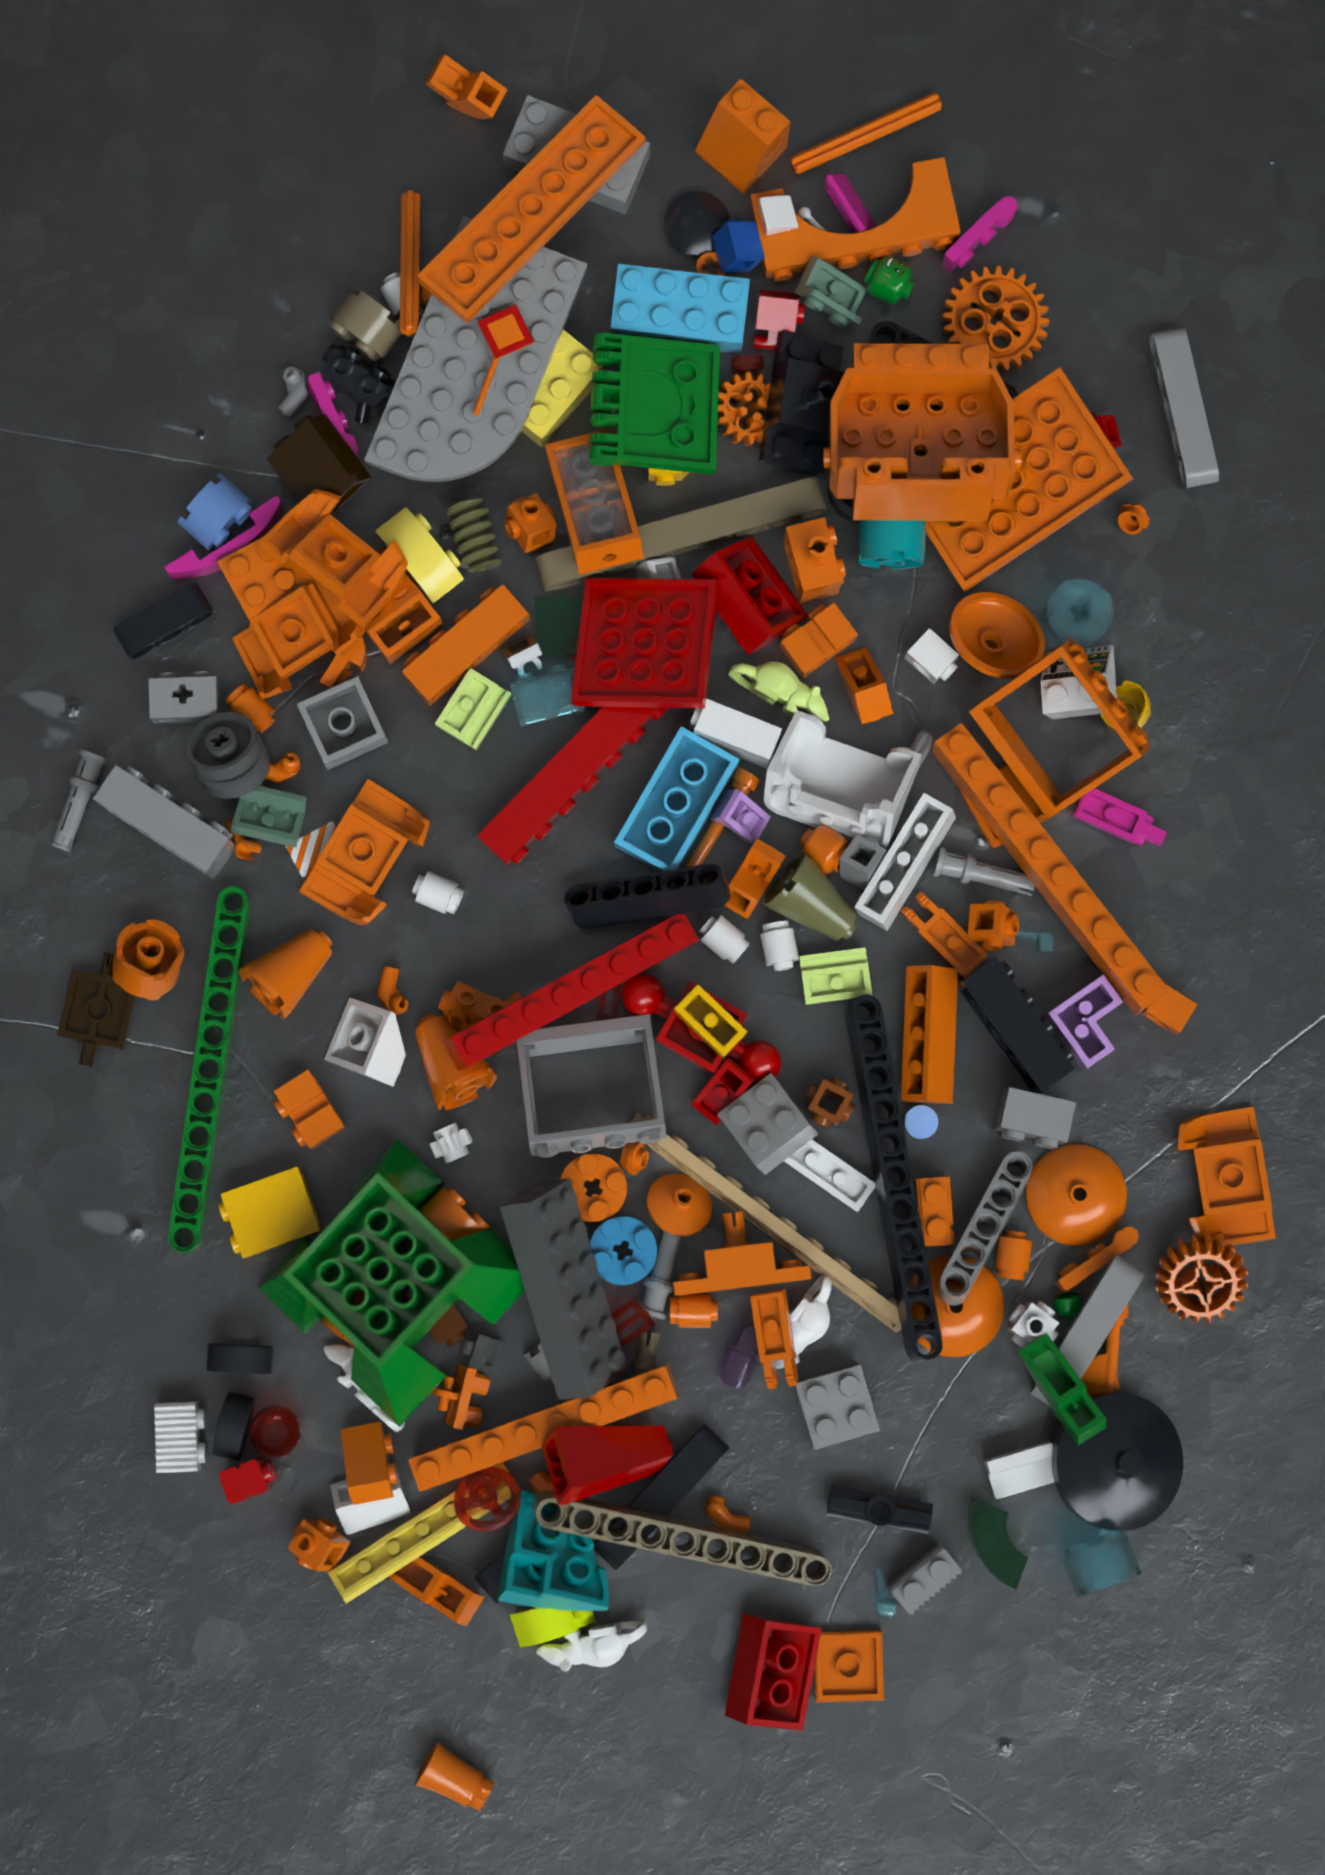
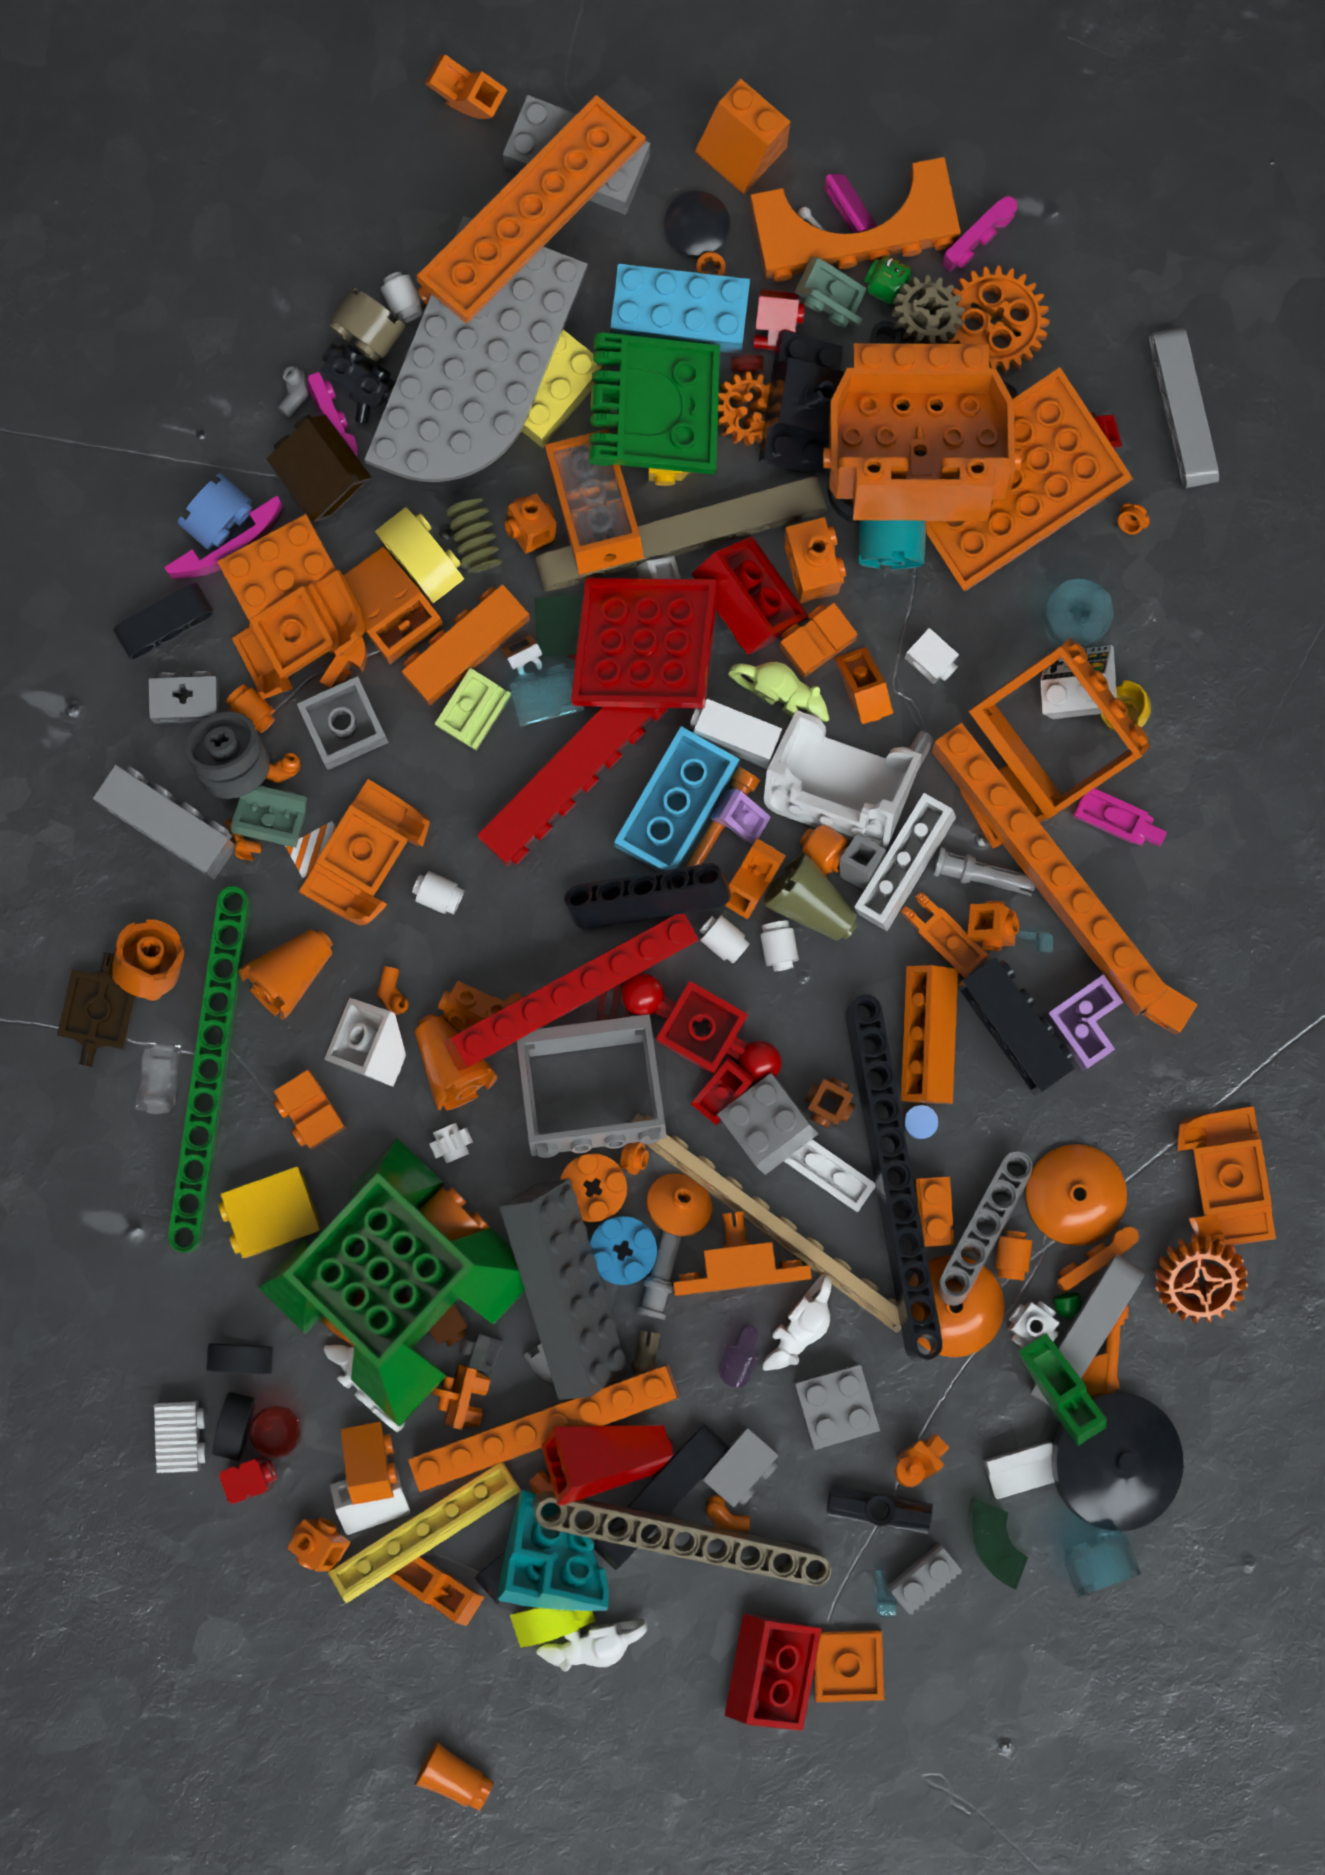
light grey pin [50,749,109,852] -> none
orange piece [257,489,408,628] -> none
orange axle [399,190,421,337] -> none
clear red piece [454,1467,520,1532] -> none
piece [473,304,534,416] -> none
clear red tile [611,1296,655,1348] -> none
orange brick [670,1294,718,1328] -> none
yellow brick [674,985,748,1059] -> none
blue brick [712,218,765,273] -> none
orange hinge [750,1289,798,1389] -> none
white slope [758,195,798,236] -> none
orange axle [790,92,942,174] -> none
yellowish green plate [799,947,873,1005] -> none
orange dish [949,592,1045,679] -> none
light grey brick [993,1087,1076,1149] -> none
none -> clear brick [136,1041,182,1114]
none -> light grey brick [702,1427,779,1507]
none -> dark tan gear [891,275,965,344]
none -> orange hips [895,1433,949,1487]

